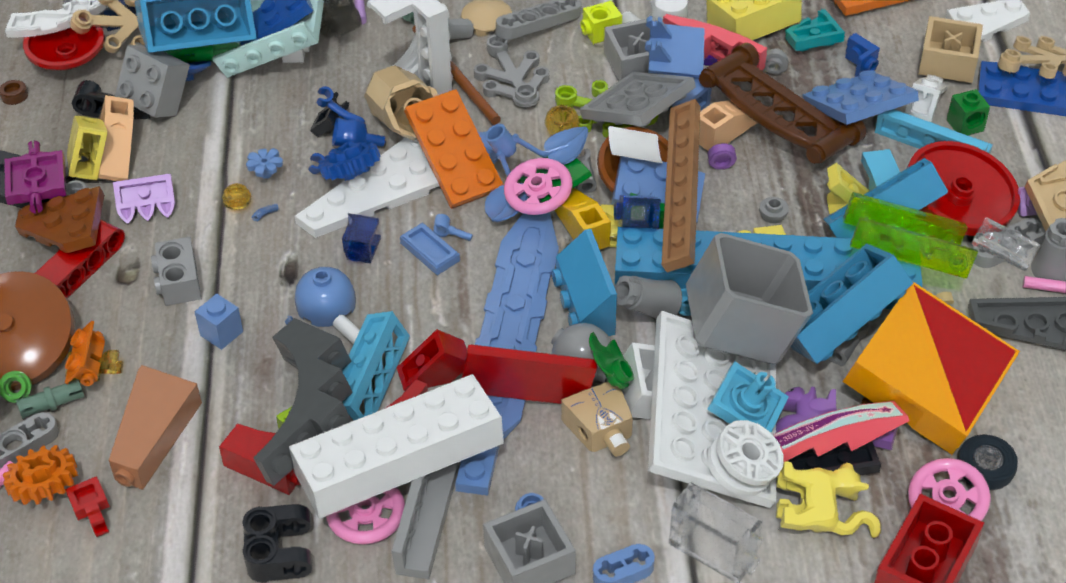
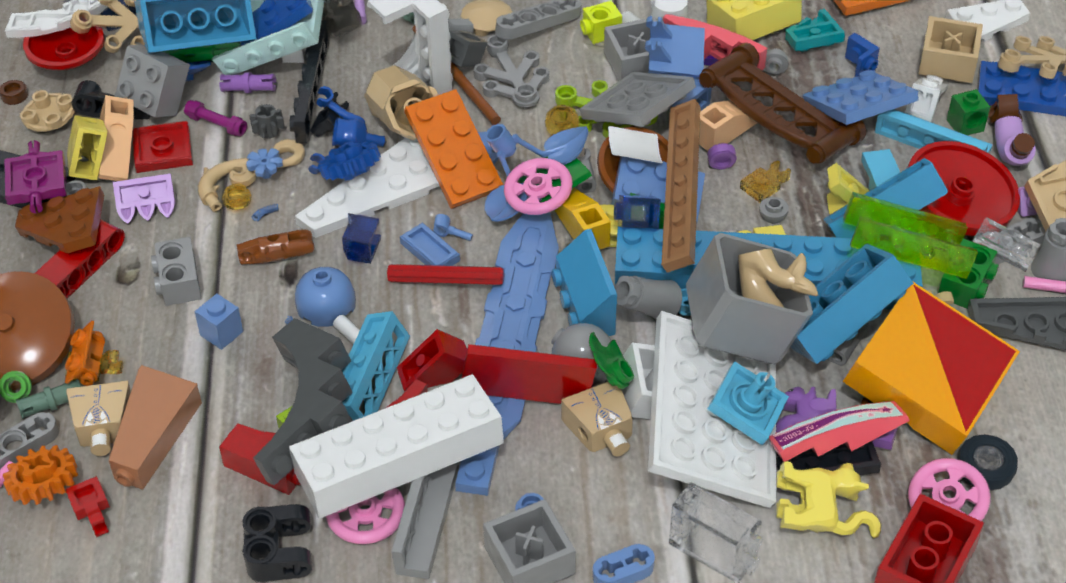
white wheel [707,420,783,496] -> none
none -> tan dish [20,90,75,132]
none -> tan torso [67,381,131,456]
none -> red tile [132,121,193,173]
none -> magenta bar [184,100,248,137]
none -> tan plant [198,139,305,212]
none -> medium lavender pin [219,72,277,93]
none -> dark orange hinge [237,229,315,265]
none -> dark grey gear [249,104,285,139]
none -> black plate [290,21,329,143]
none -> red axle [387,264,505,285]
none -> dark grey brick [449,31,488,67]
none -> tan piece [738,248,818,307]
none -> clear yellow plate [740,160,791,203]
none -> green brick [938,238,999,309]
none -> piece [987,94,1036,166]

